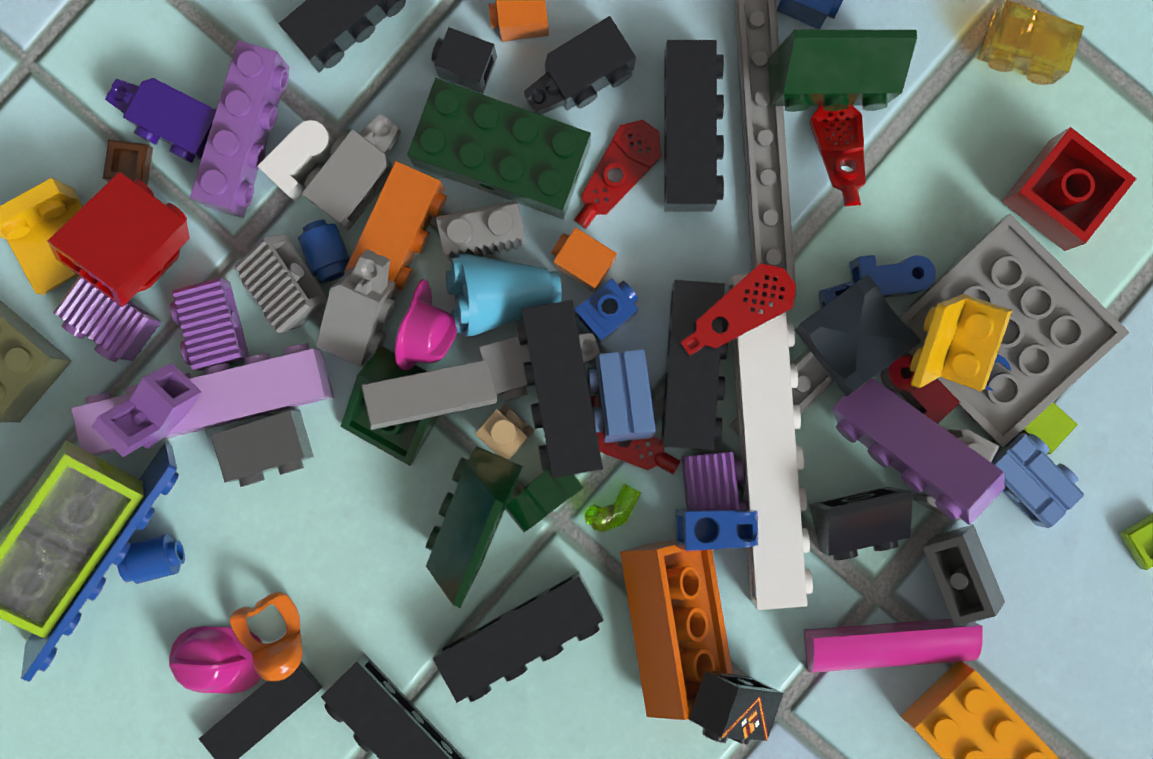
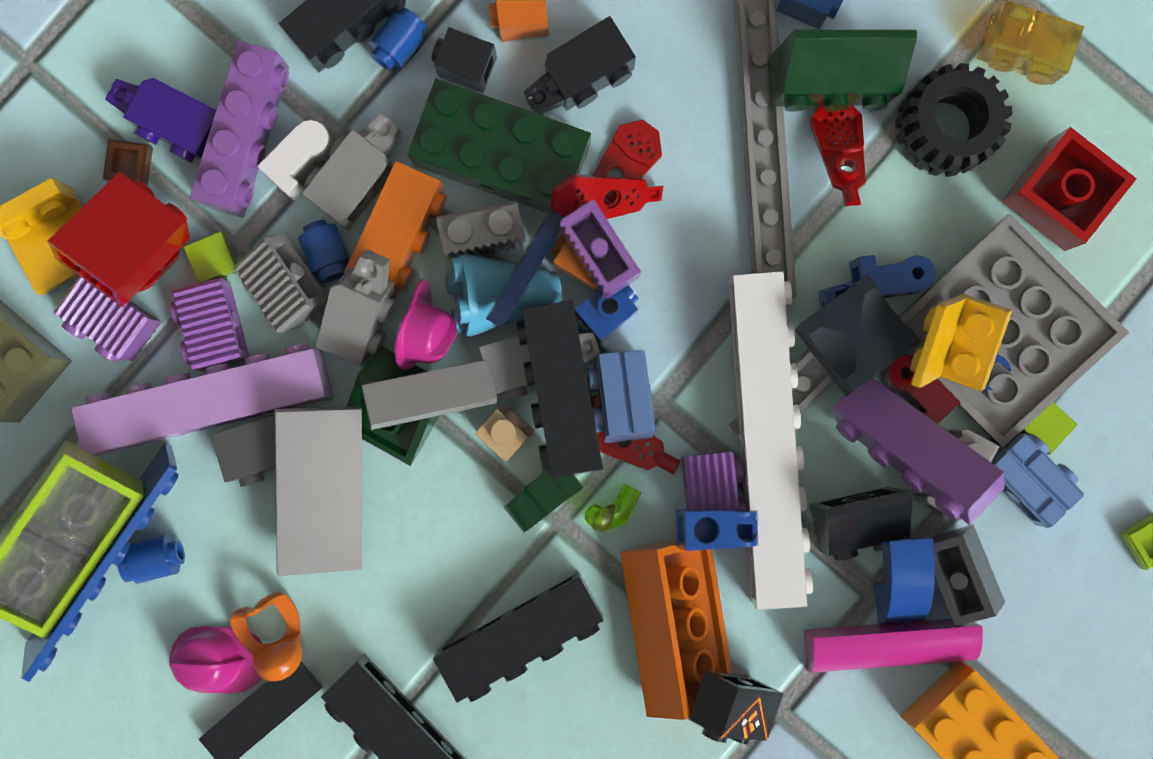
medium lavender brick [92,363,202,457] -> none
dark green slope [425,446,523,608] -> none
black brick [660,280,728,450] -> none
black brick [664,40,724,212] -> none
red piece [680,263,796,356] -> none
none -> lime tile [184,231,237,283]
none -> light grey tile [274,406,362,576]
none -> blue brick [369,7,427,70]
none -> dark blue tile [486,210,564,326]
none -> red piece [550,174,664,219]
none -> medium lavender brick [560,200,641,299]
none -> blue brick [874,538,935,624]
none -> black tyre [895,63,1013,177]

